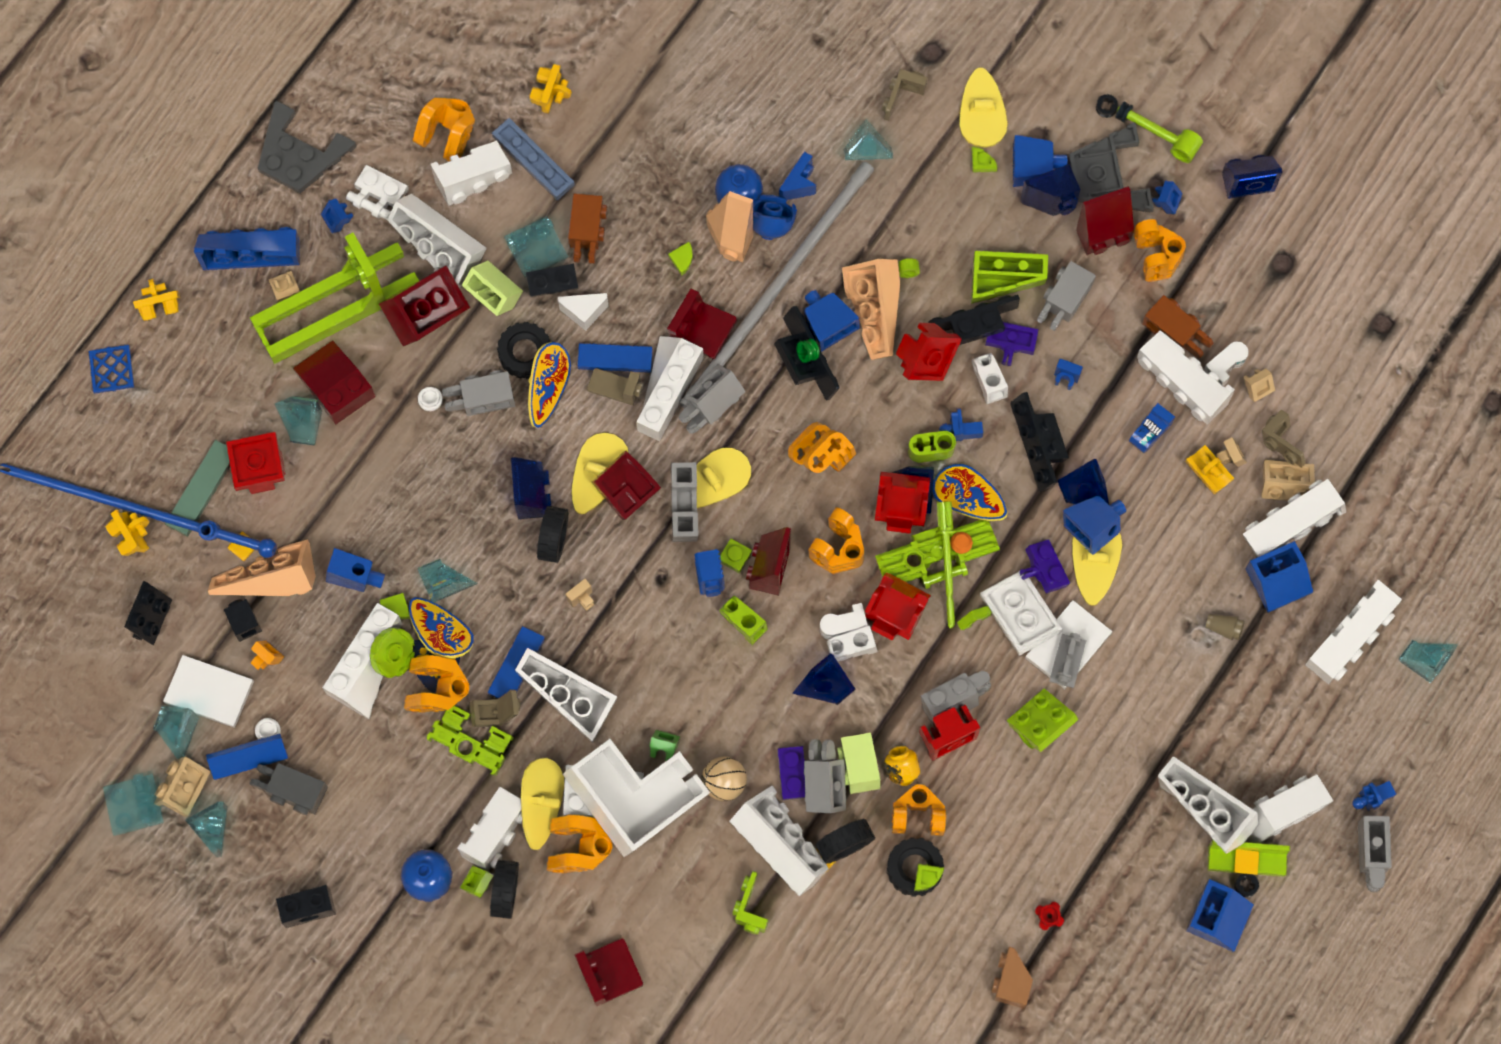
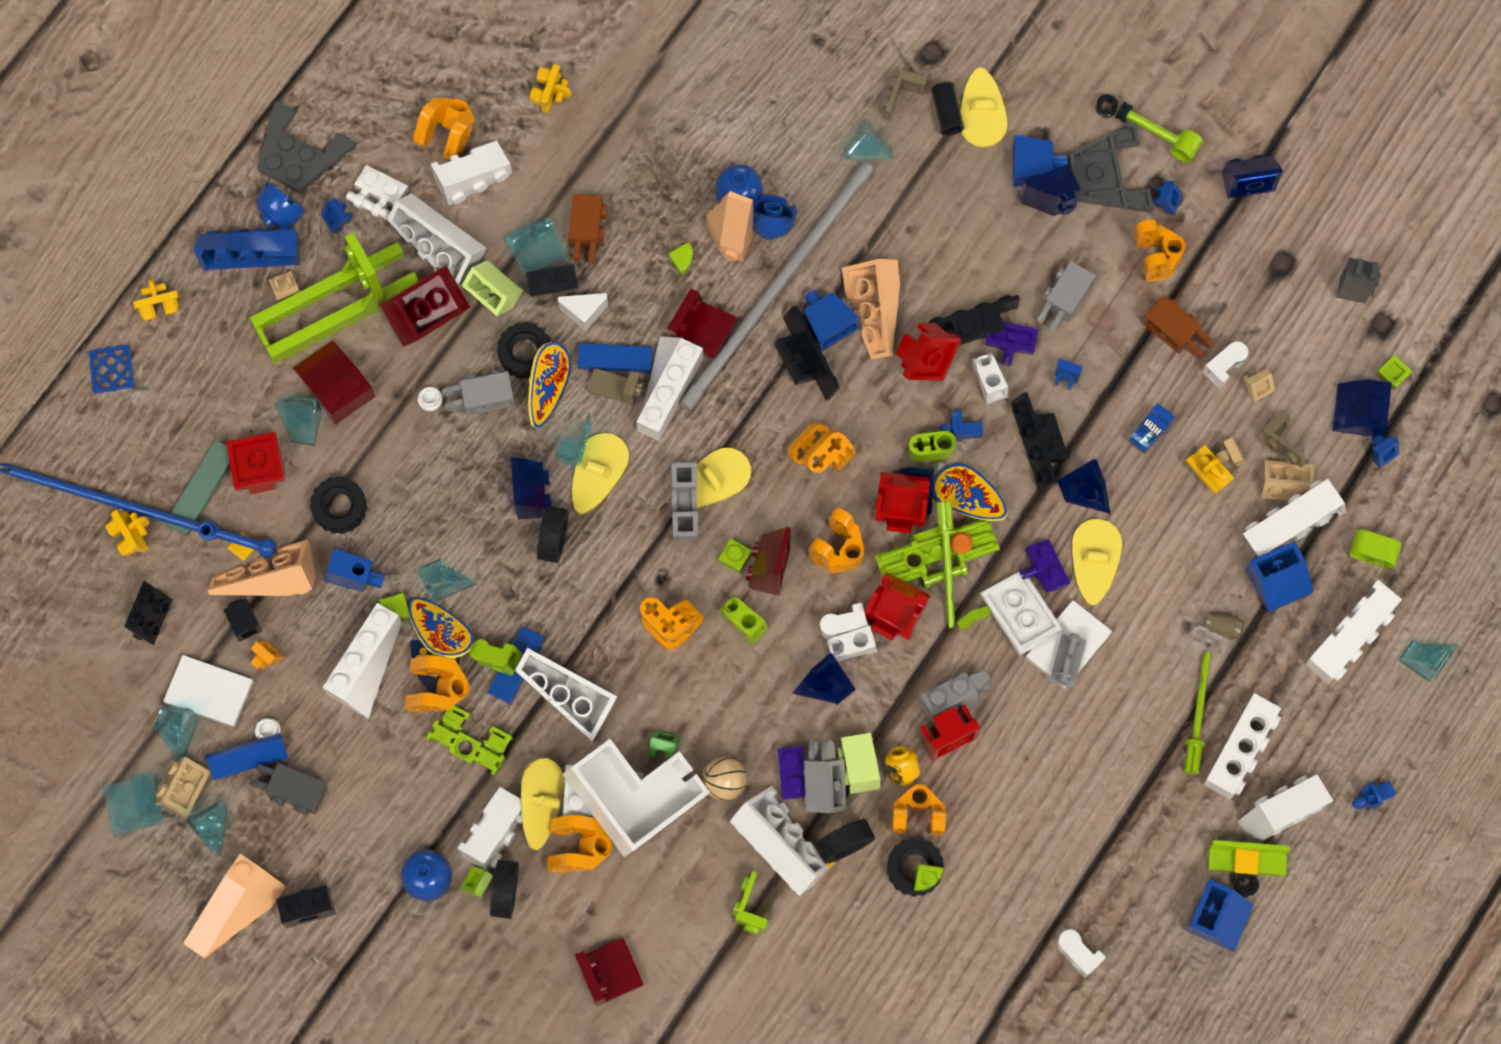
lime tile [370,627,415,678] -> none
dark tan bracket [470,690,520,727] -> none
sand blue plate [492,118,575,201] -> none
tan tile [565,579,594,611] -> none
dark red plate [591,451,661,520] -> none
light grey hinge [679,365,746,434] -> none
blue brick [694,549,725,597] -> none
blue slope [779,151,816,200] -> none
green bush [796,339,820,363] -> none
lime axle [898,258,920,279] -> none
lime wedge [971,251,1048,304] -> none
lime tile [972,147,997,173] -> none
medium nougat slope [991,947,1033,1009] -> none
lime plate [1007,688,1078,752] -> none
red plate [1035,902,1064,930] -> none
blue torso [1063,496,1126,555] -> none
dark red slope [1076,186,1134,255] -> none
white wedge [1137,331,1235,425] -> none
white wedge [1158,756,1259,854] -> none
light grey hinge [1358,816,1391,893] -> none
none -> light nougat wedge [183,854,287,958]
none -> blue cylinder [257,182,306,228]
none -> black tyre [310,476,367,534]
none -> lime leg [469,639,523,676]
none -> clear light blue hinge [557,412,593,472]
none -> light orange piece [640,597,705,651]
none -> black pin [931,82,965,136]
none -> white leg [1057,929,1106,978]
none -> lime piece [1184,651,1210,775]
none -> white brick [1203,693,1282,800]
none -> clear blue slope [1332,379,1392,437]
none -> dark grey hinge [1336,258,1381,303]
none -> lime beam [1349,529,1402,569]
none -> blue tile [1370,434,1399,468]
none -> lime plate [1376,355,1413,390]

